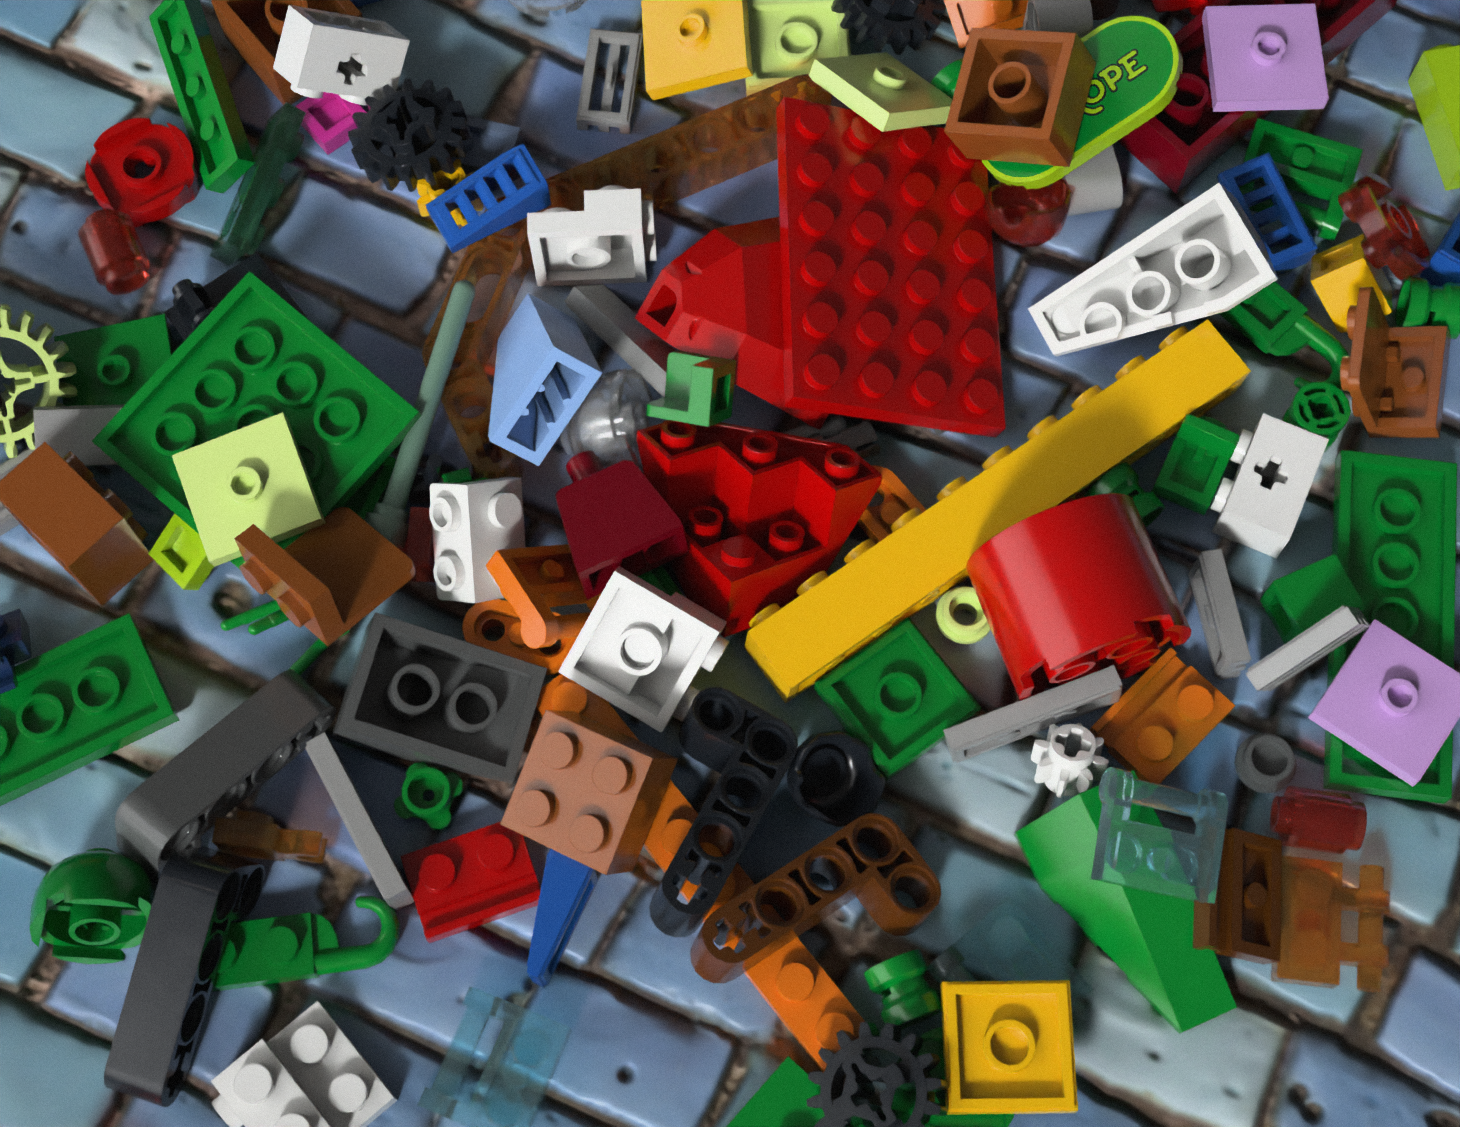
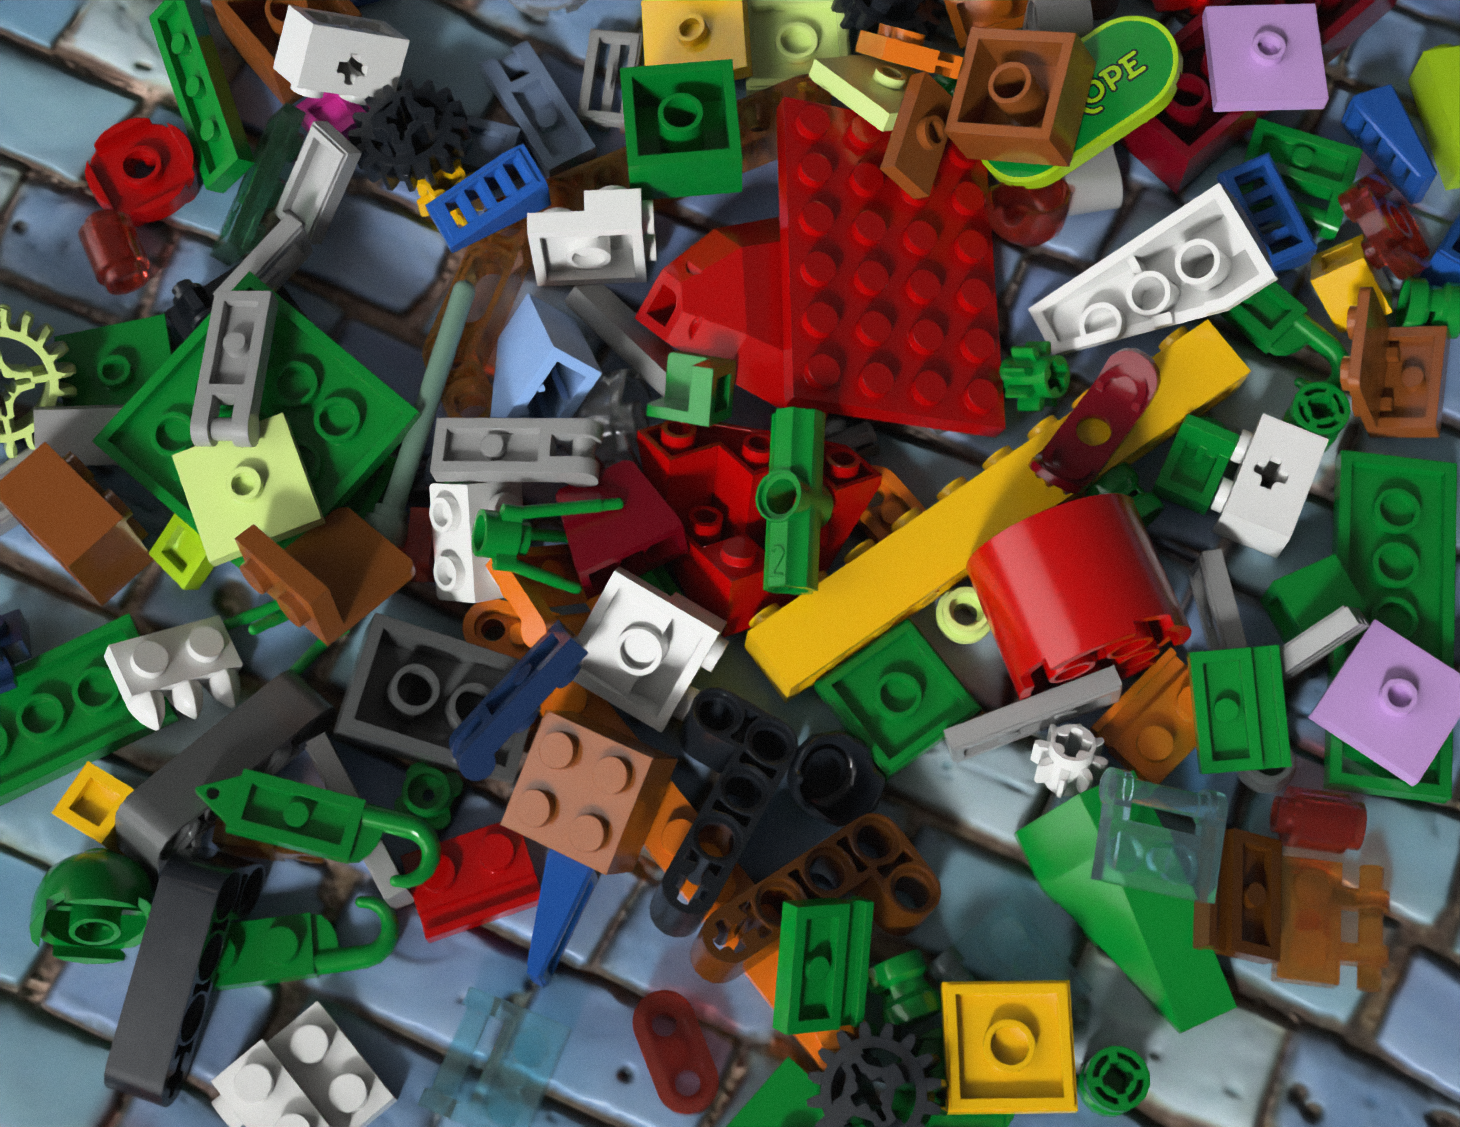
none -> yellow panel [51,761,135,855]
none -> white plate [104,615,243,731]
none -> light grey plate [190,291,279,447]
none -> green plate [195,768,442,888]
none -> light grey tile [213,213,313,295]
none -> light grey tile [274,121,362,245]
none -> light grey plate [430,418,604,488]
none -> dark blue plate [449,620,588,781]
none -> green plant [472,498,625,594]
none -> sand blue plate [479,40,597,181]
none -> green brick [620,59,742,200]
none -> clear red plate [632,990,719,1117]
none -> green piece [755,407,833,595]
none -> green plate [772,896,874,1035]
none -> orange plate [855,23,963,79]
none -> dark orange plate [880,71,953,199]
none -> green gear [999,341,1070,412]
none -> dark red piece [1028,348,1161,495]
none -> green wheel [1077,1046,1150,1117]
none -> green plate [1187,645,1292,774]
none -> blue slope [1341,84,1437,205]

